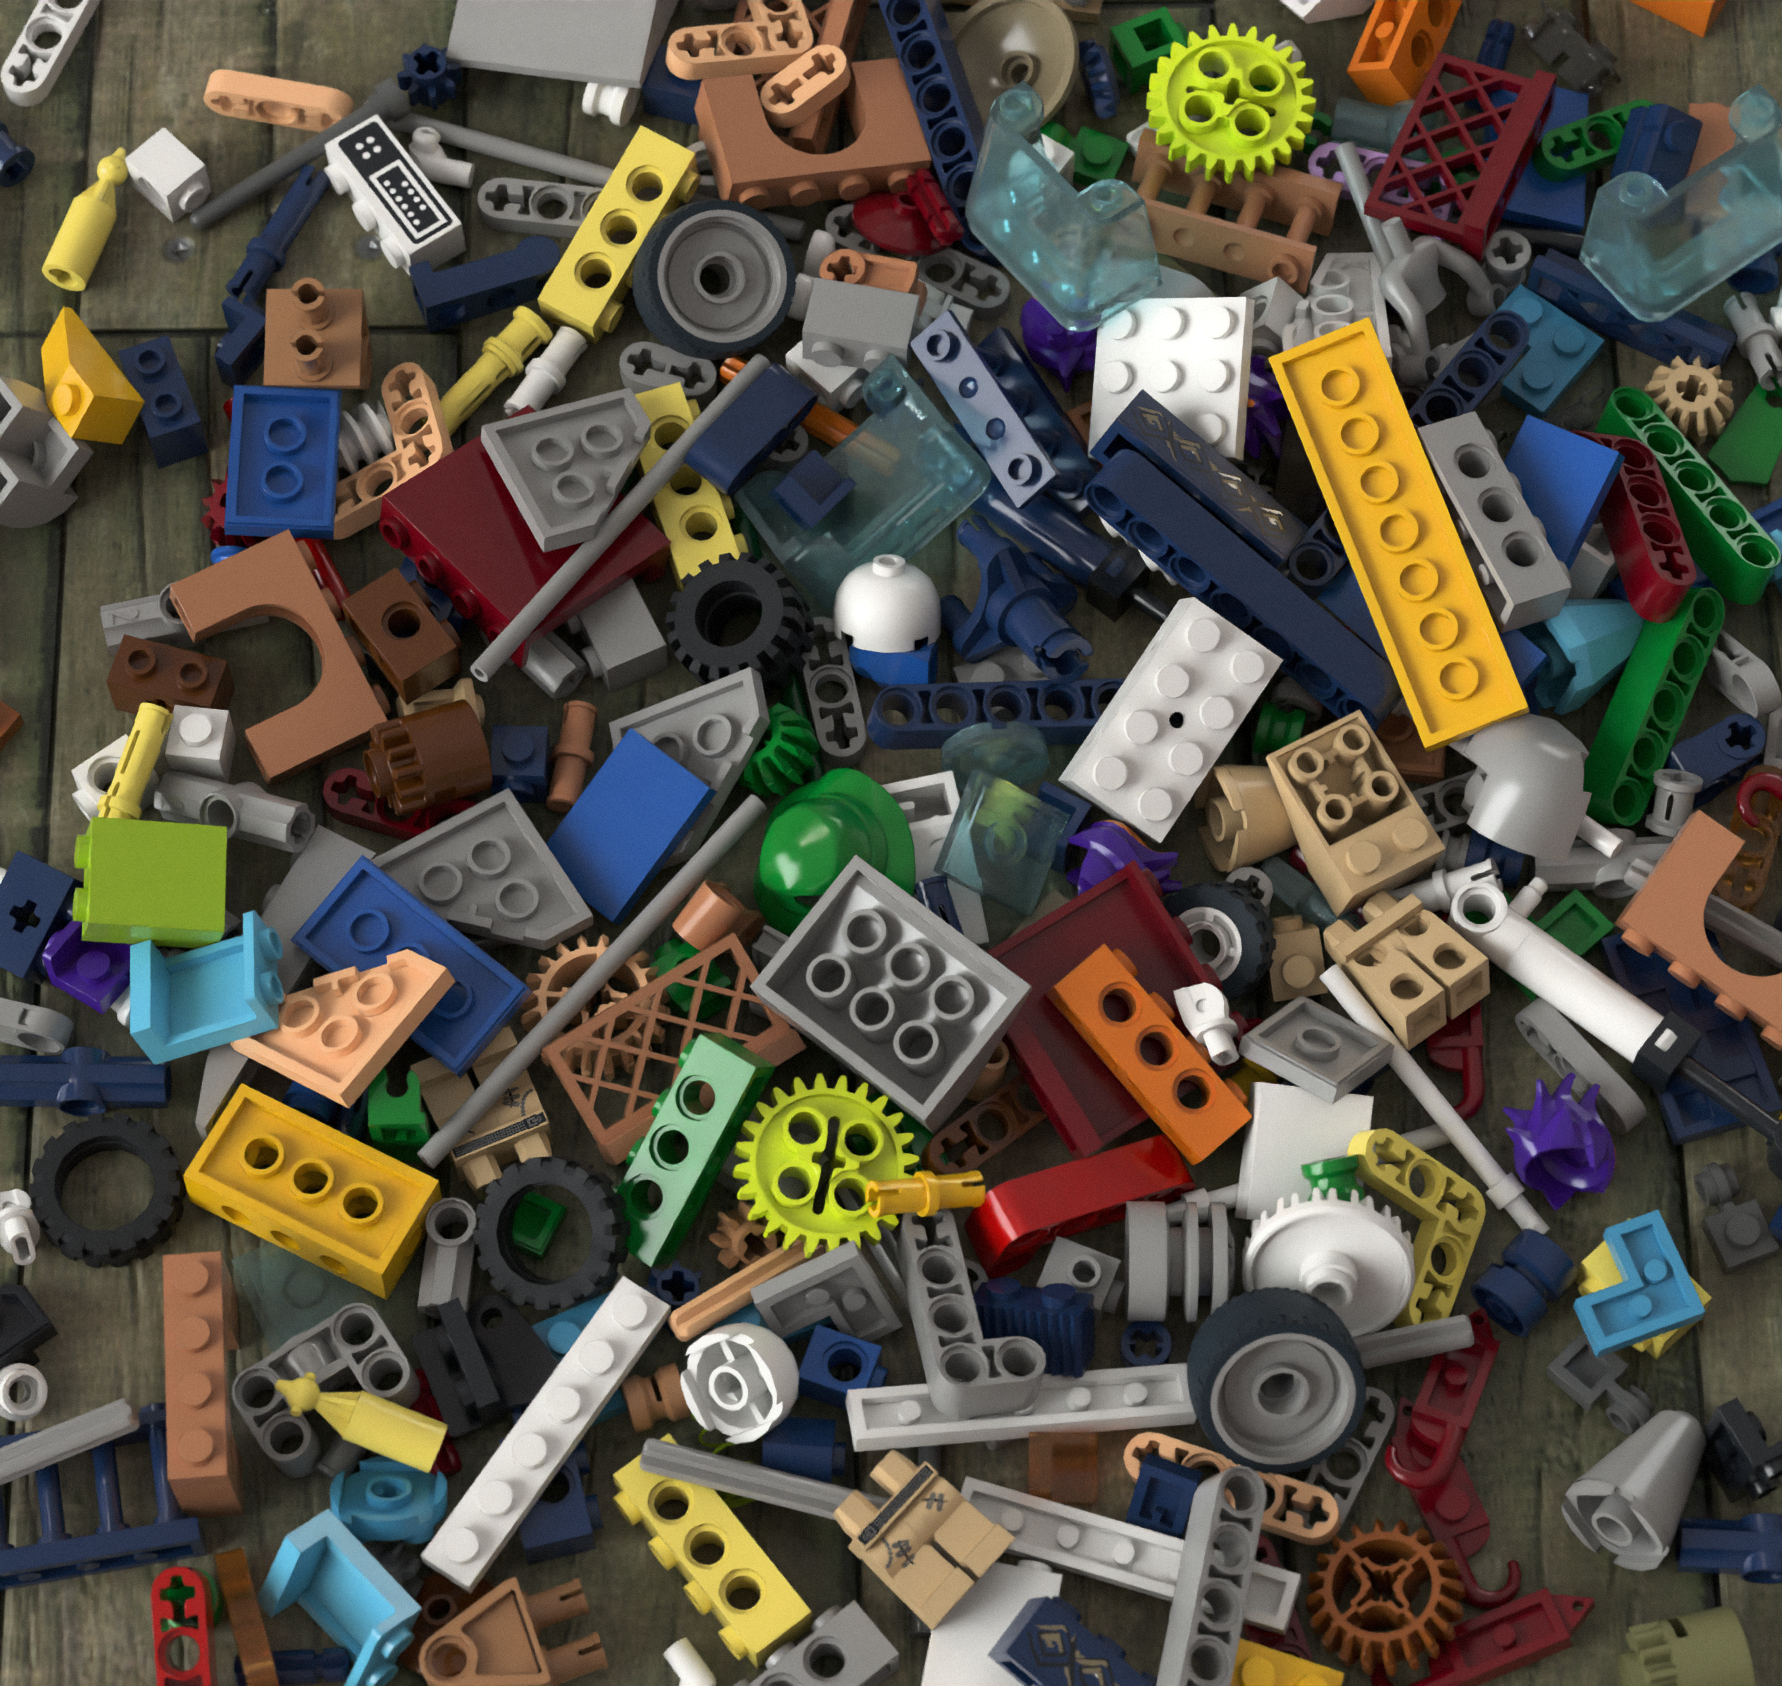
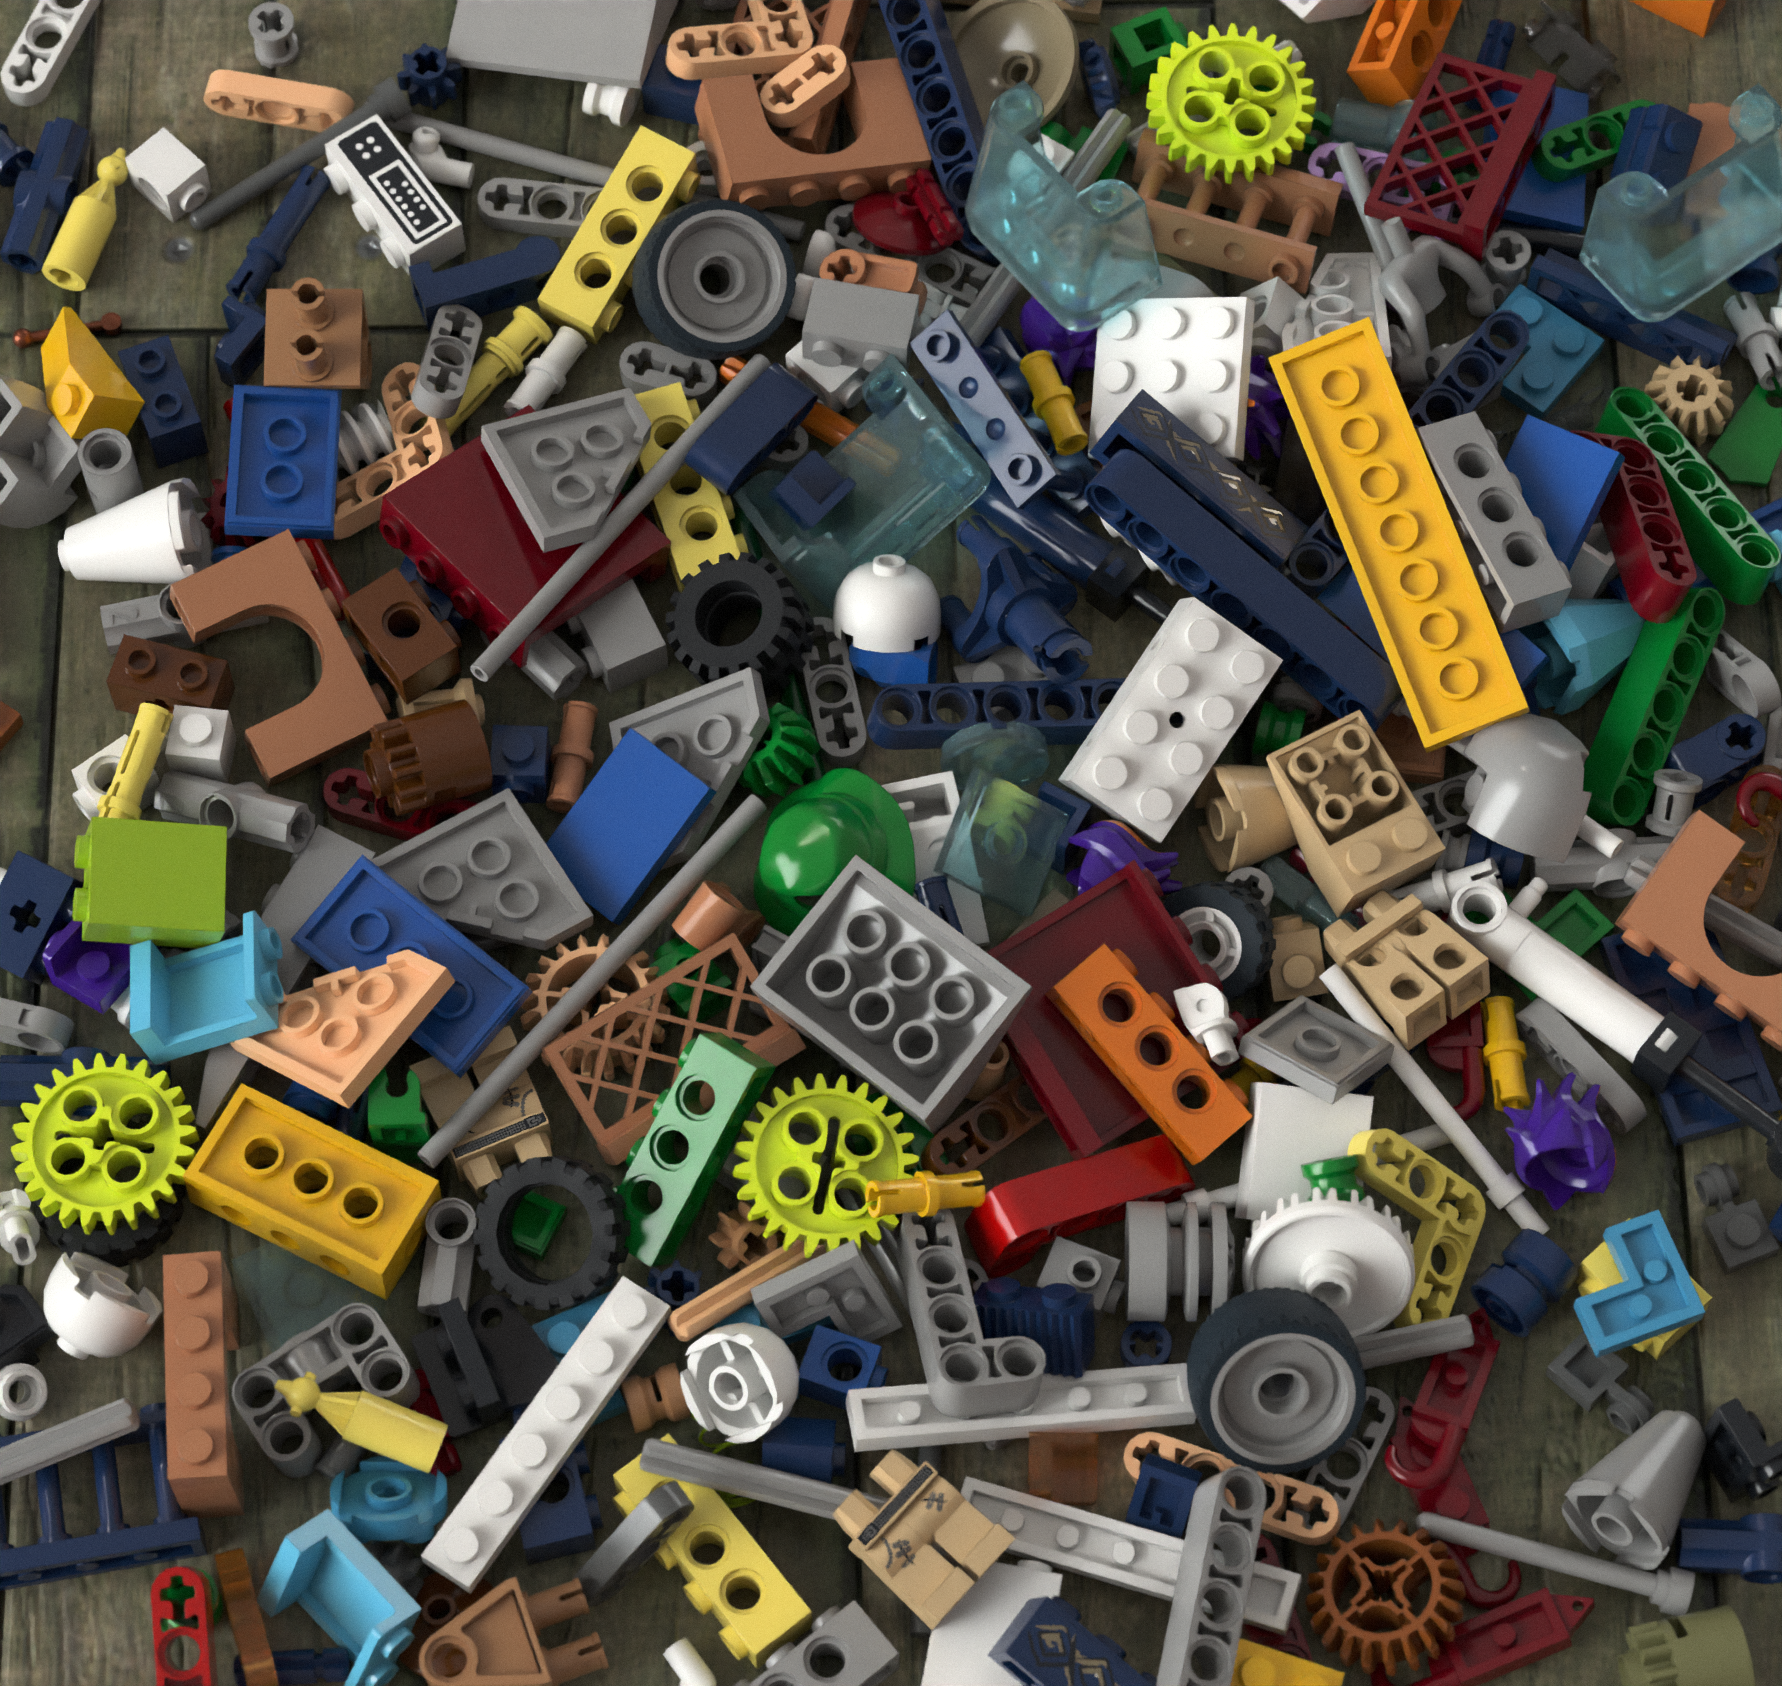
none -> dark blue piece [0,117,91,274]
none -> neon yellow gear [11,1053,199,1235]
none -> copper hinge [13,312,122,349]
none -> white cylinder [43,1252,162,1360]
none -> white cone [58,478,214,584]
none -> light grey pin [78,428,145,514]
none -> light grey bush [248,2,299,68]
none -> light grey beam [411,304,482,419]
none -> dark grey beam [573,1481,694,1607]
none -> light grey axle [959,109,1131,347]
none -> yellow pin [1019,350,1088,456]
none -> light grey piece [1415,1512,1695,1616]
none -> yellow pin [1480,996,1531,1112]

